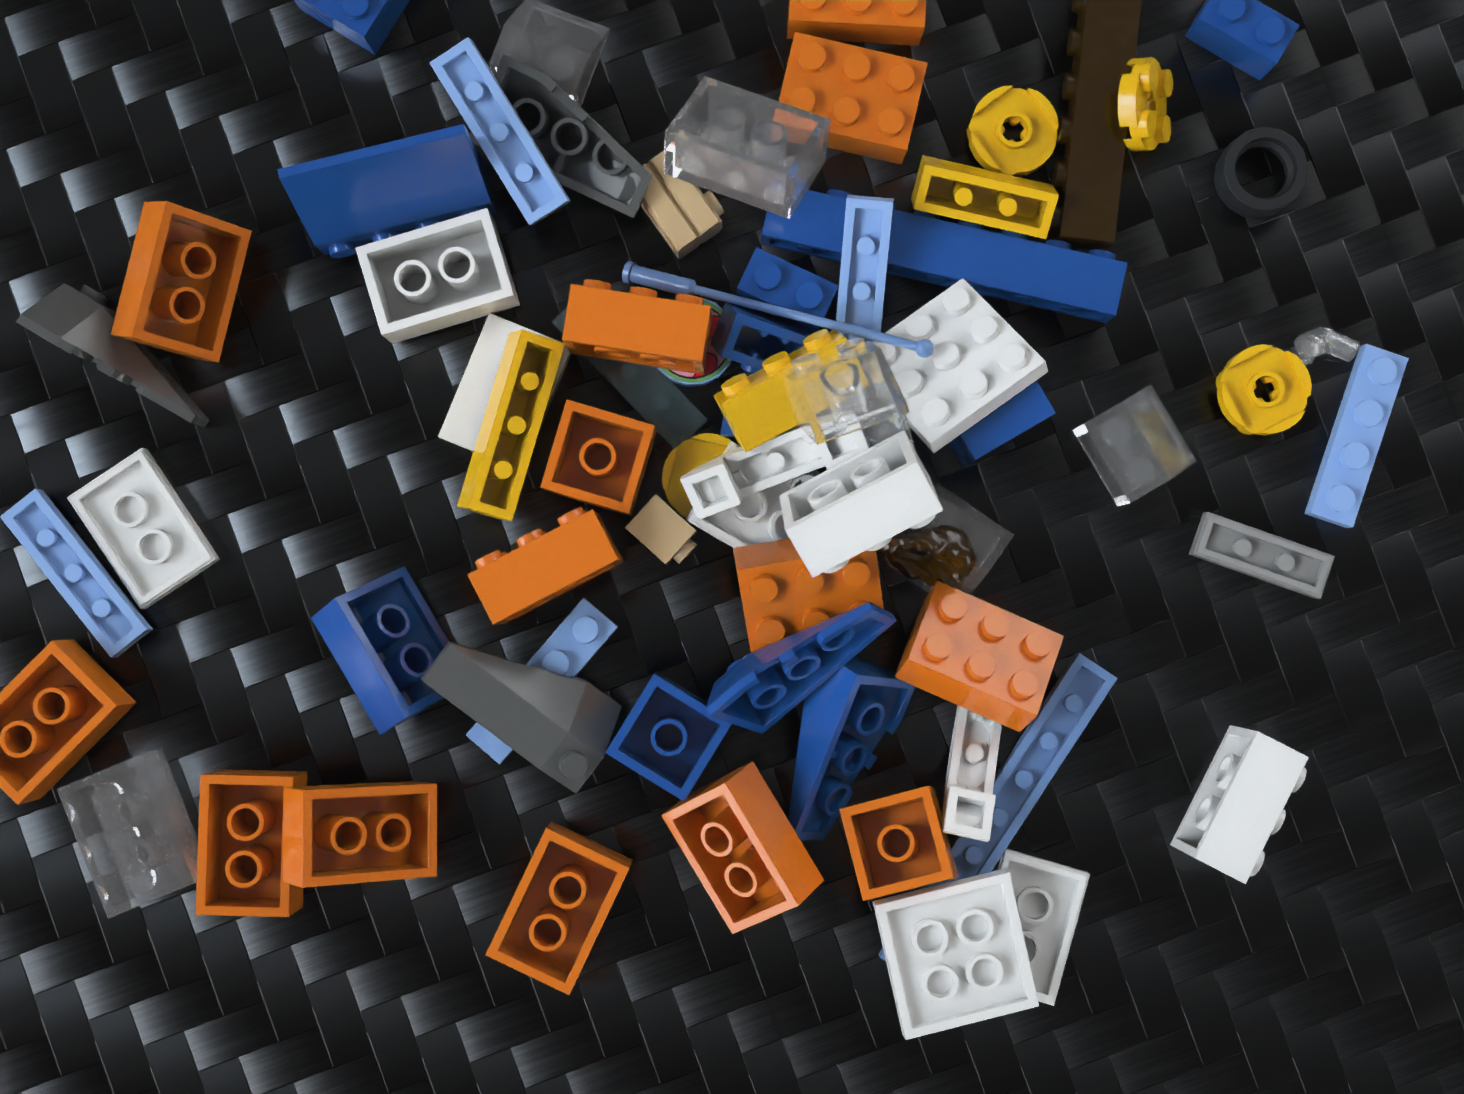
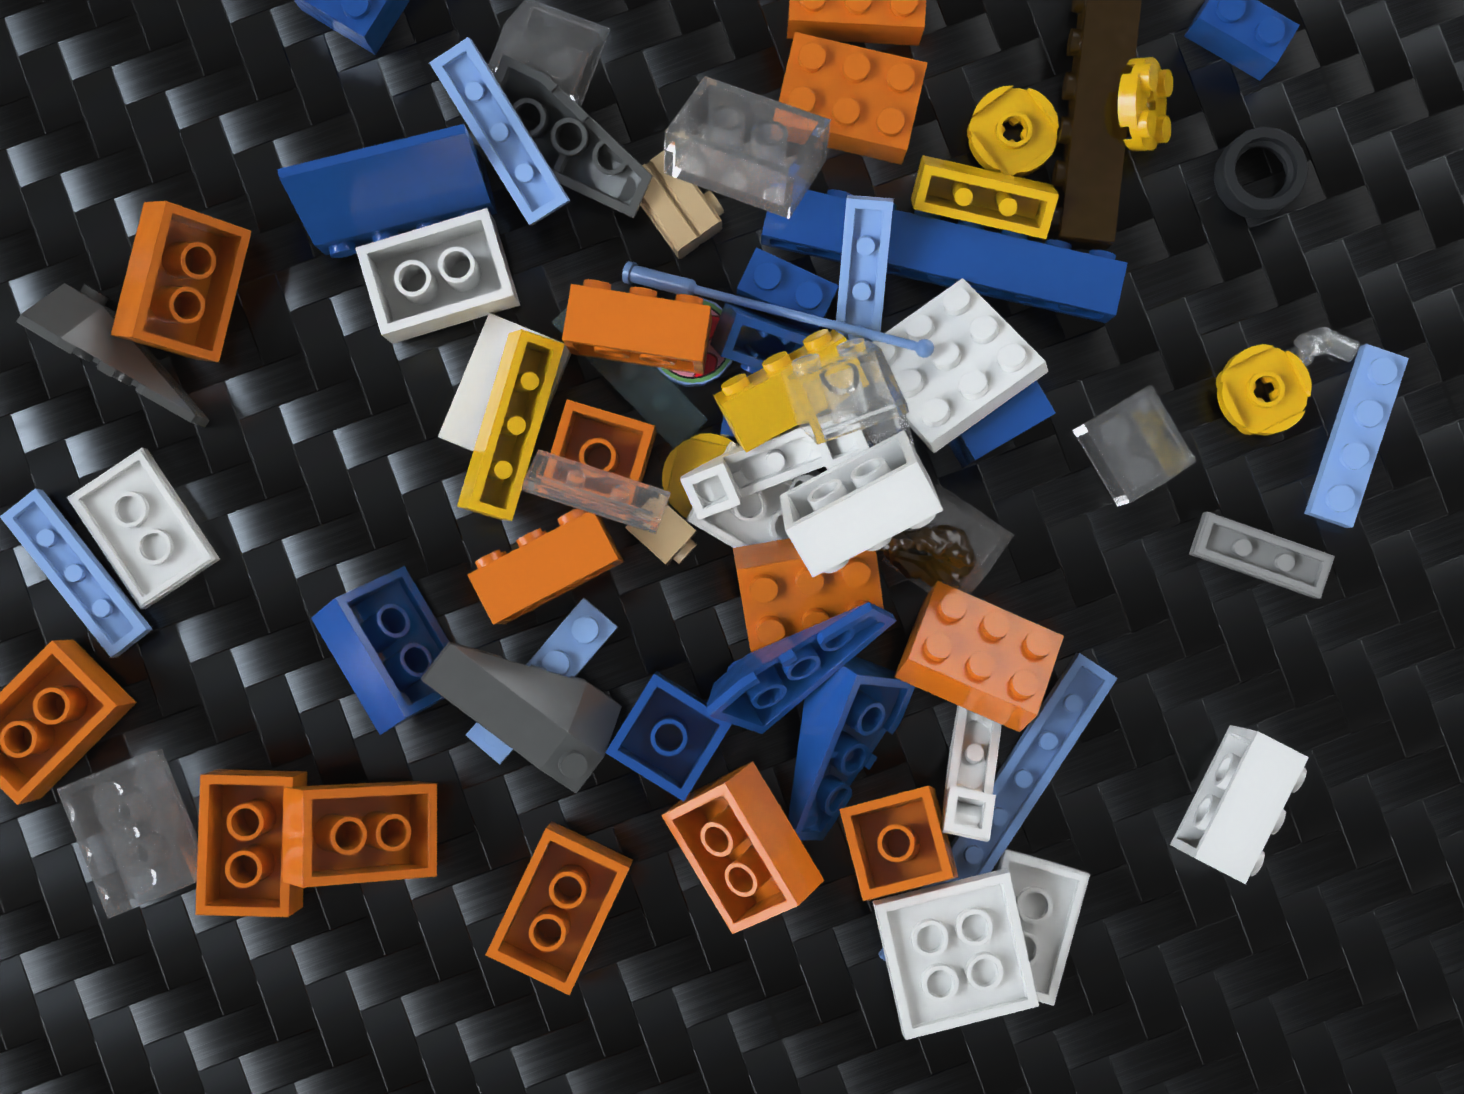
none -> clear tile [522,450,671,534]

